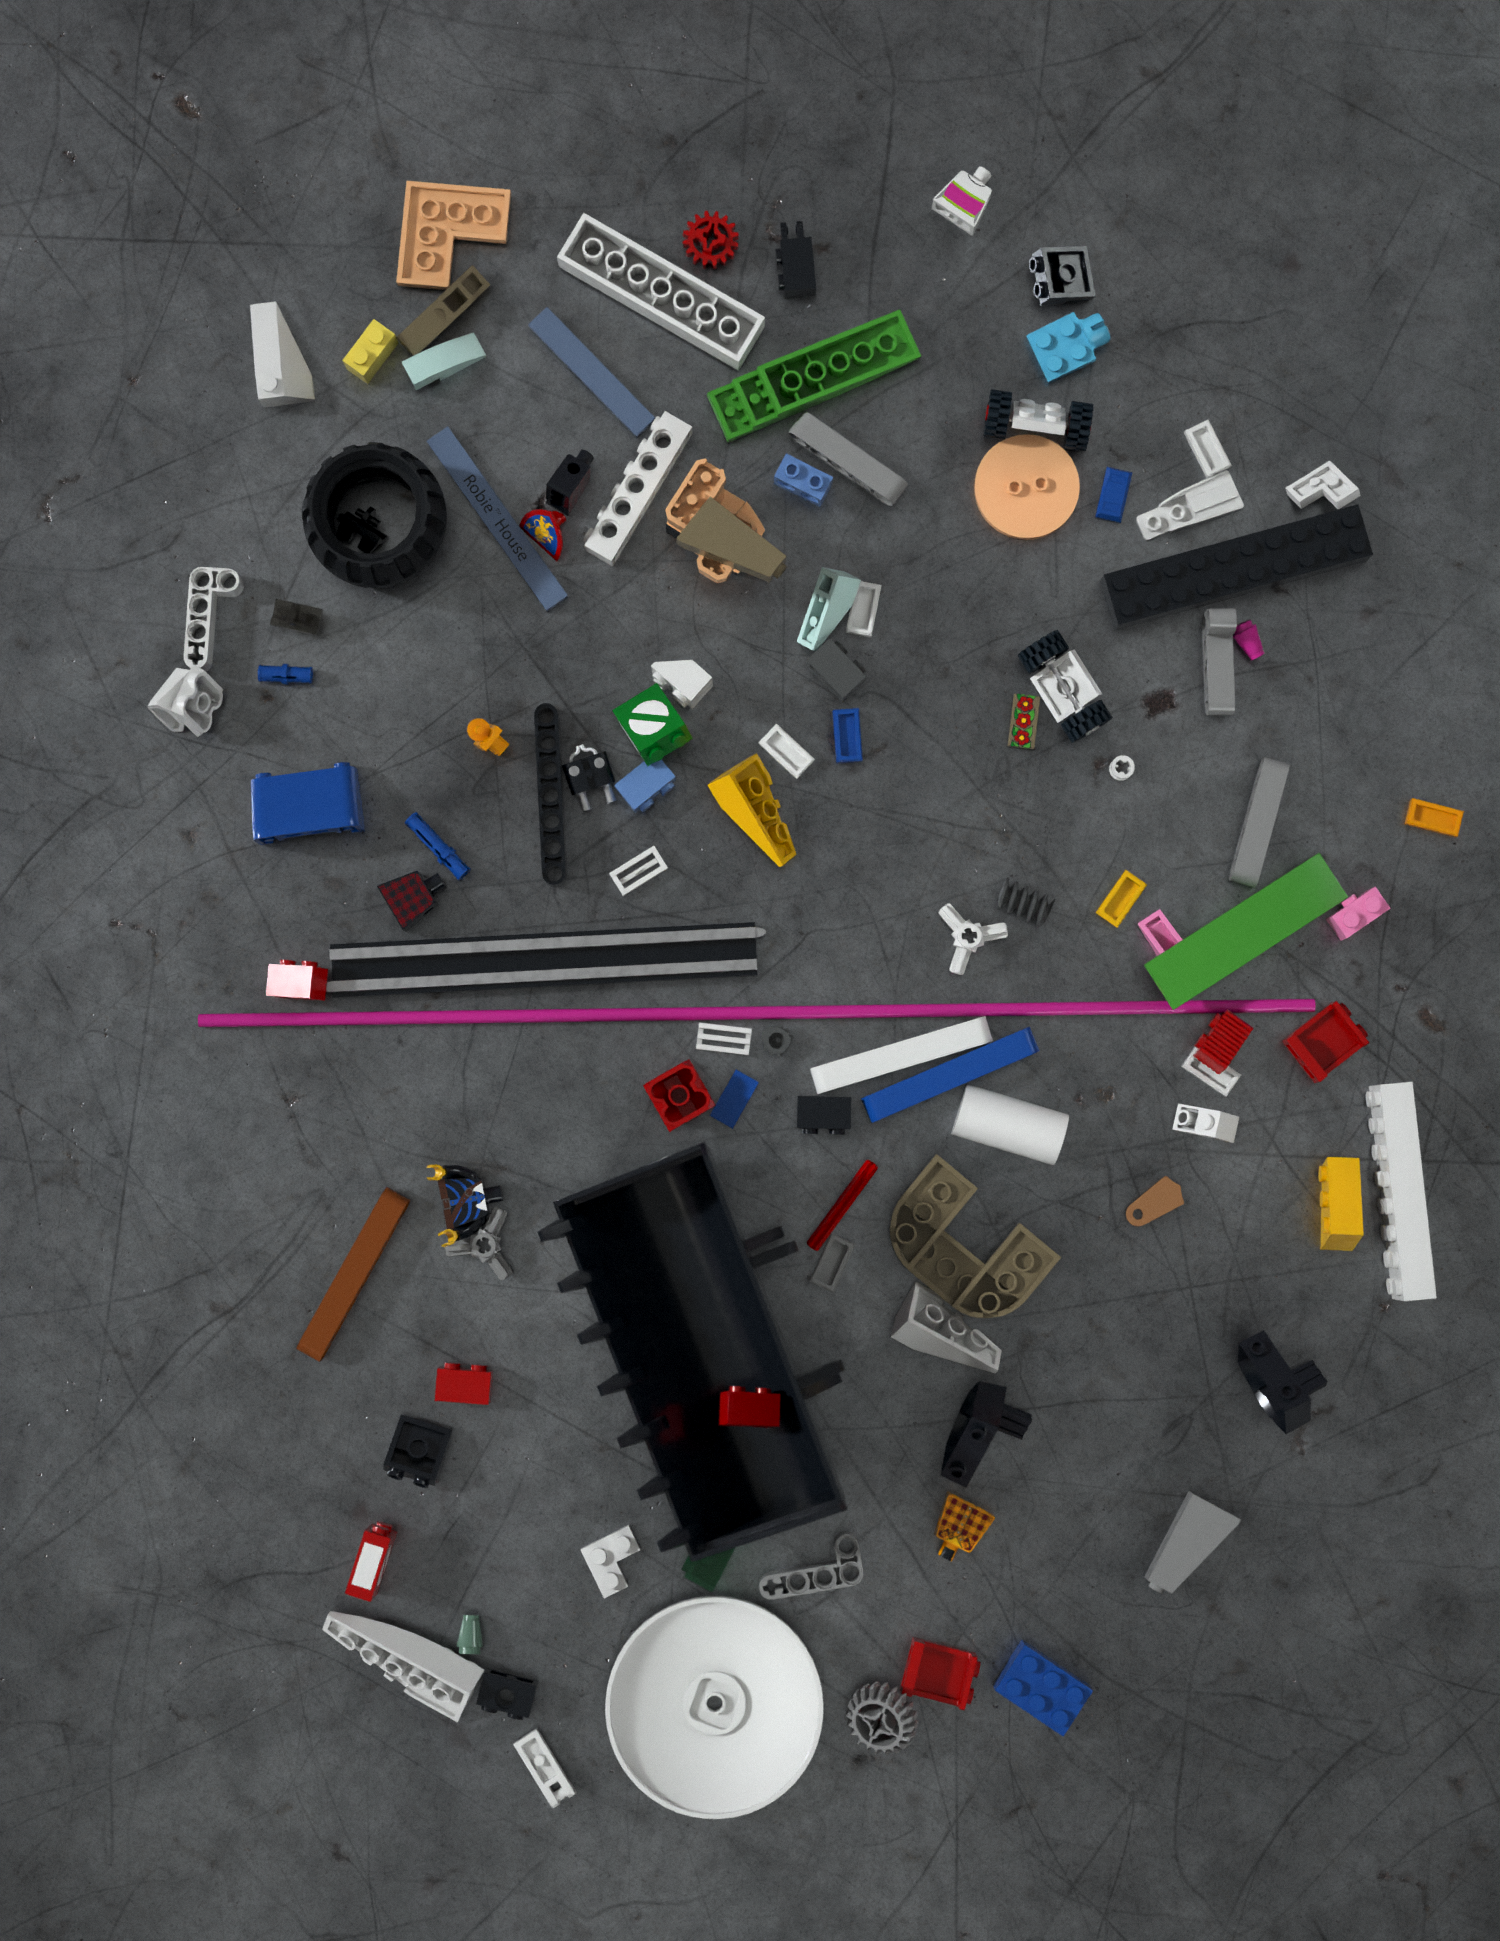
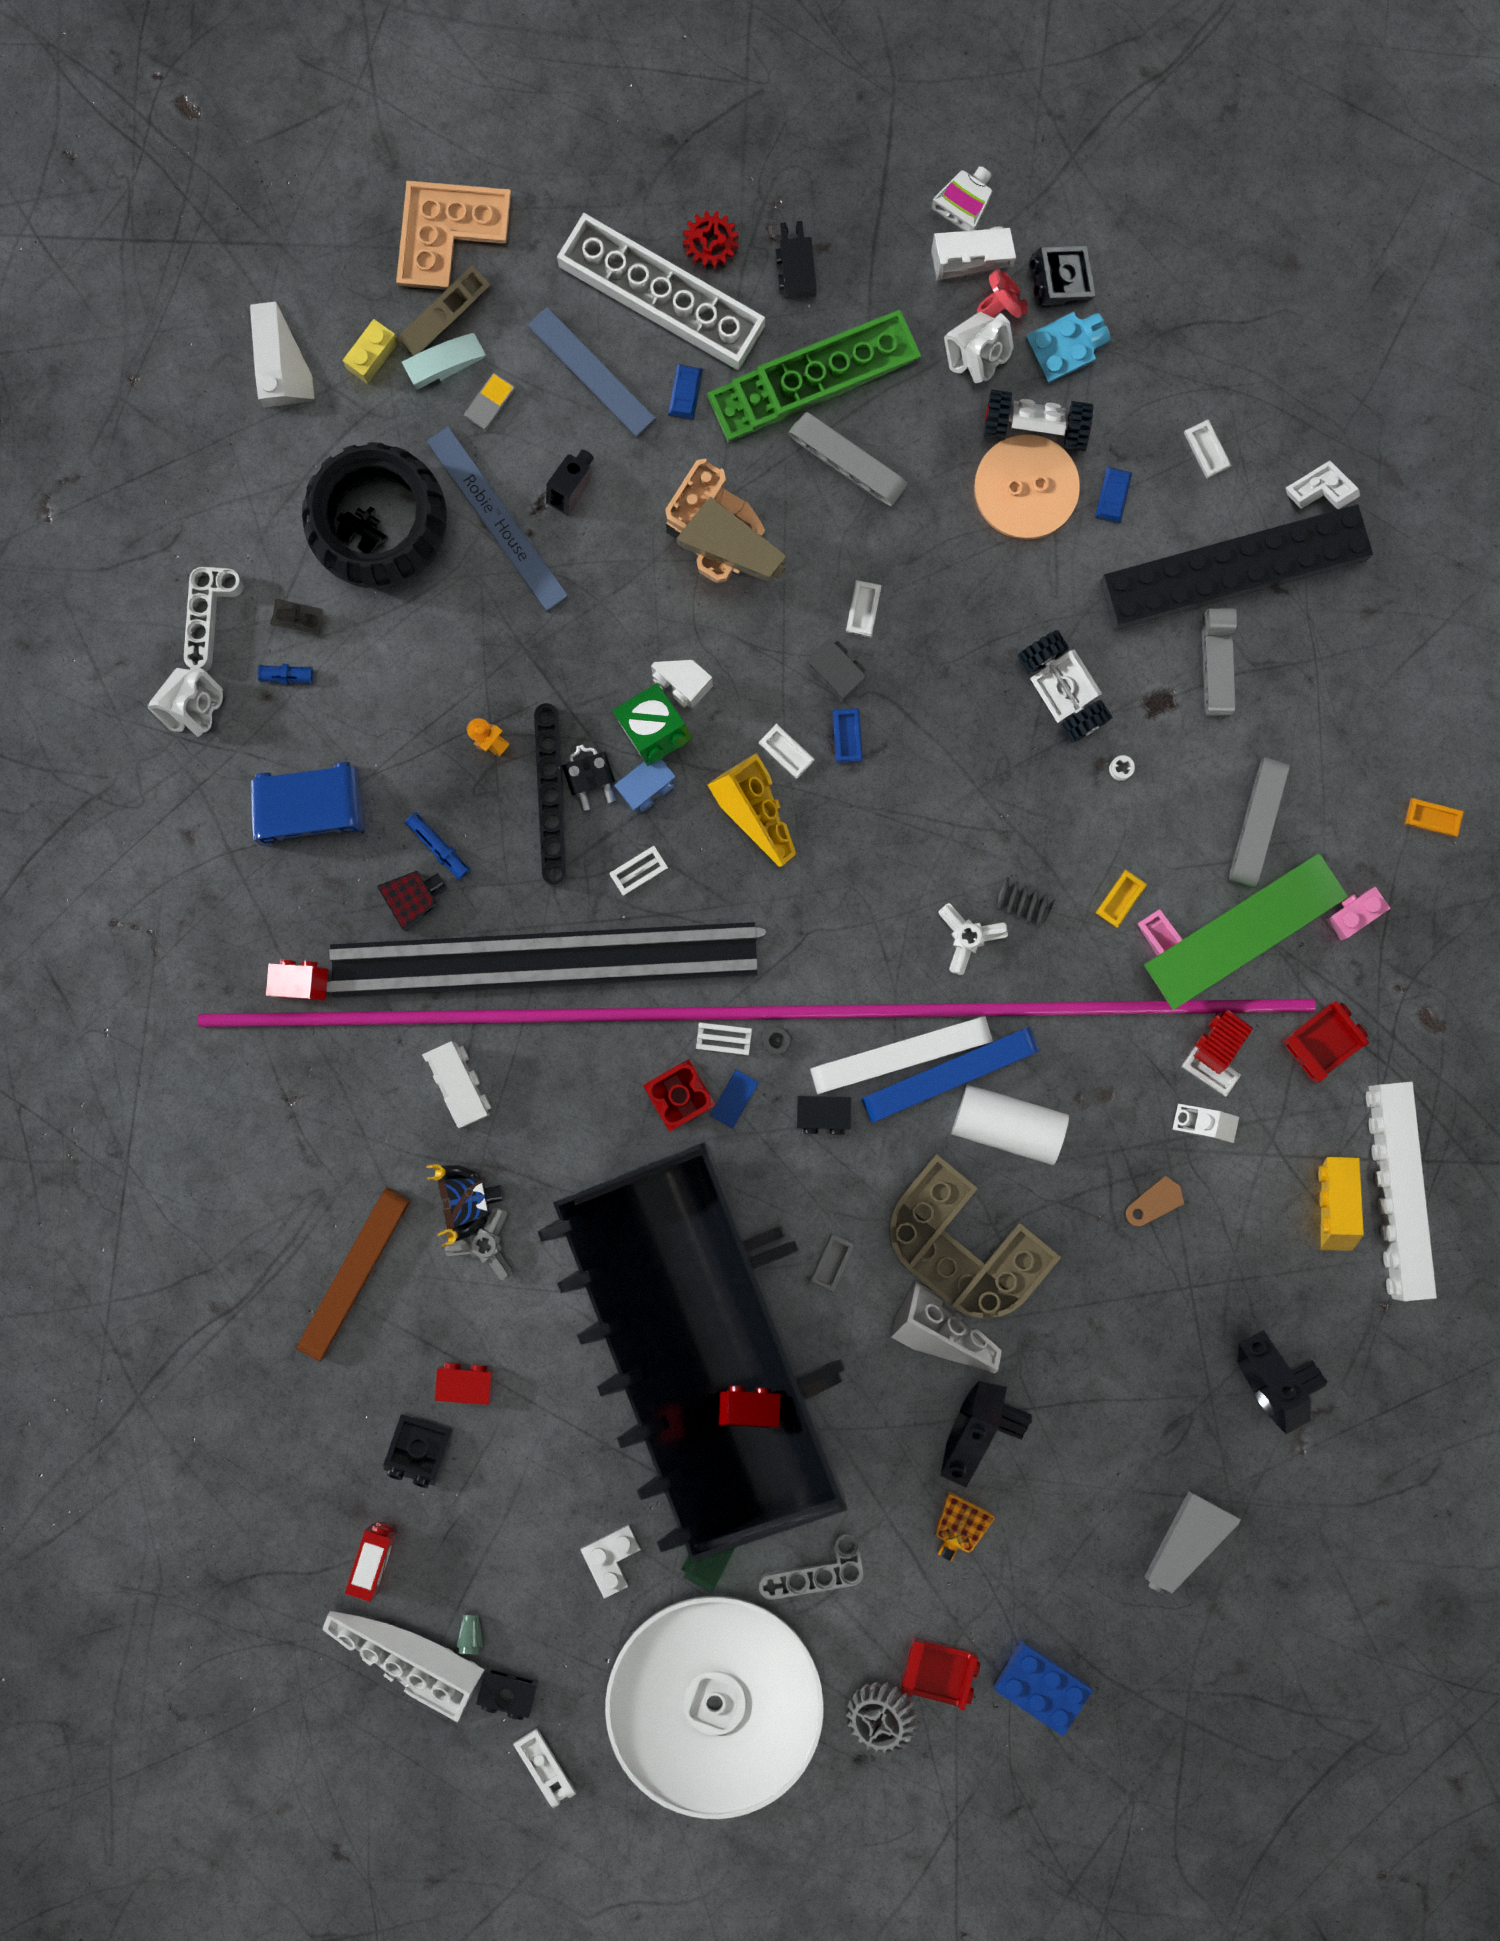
shield [519,509,566,561] -> none
white brick [583,411,693,567] -> none
medium blue brick [774,453,833,507] -> none
light aqua slope [797,567,861,651] -> none
red axle [807,1160,878,1251] -> none
tile [1007,693,1040,750] -> none
white piece [1136,470,1244,541] -> none
dark pink cone [1233,619,1265,661] -> none
none -> white wedge [422,1041,491,1129]
none -> light grey tile [464,372,516,431]
none -> blue tile [668,364,703,420]
none -> white wedge [931,226,1016,281]
none -> white piece [944,312,1014,383]
none -> coral tile [977,269,1028,318]

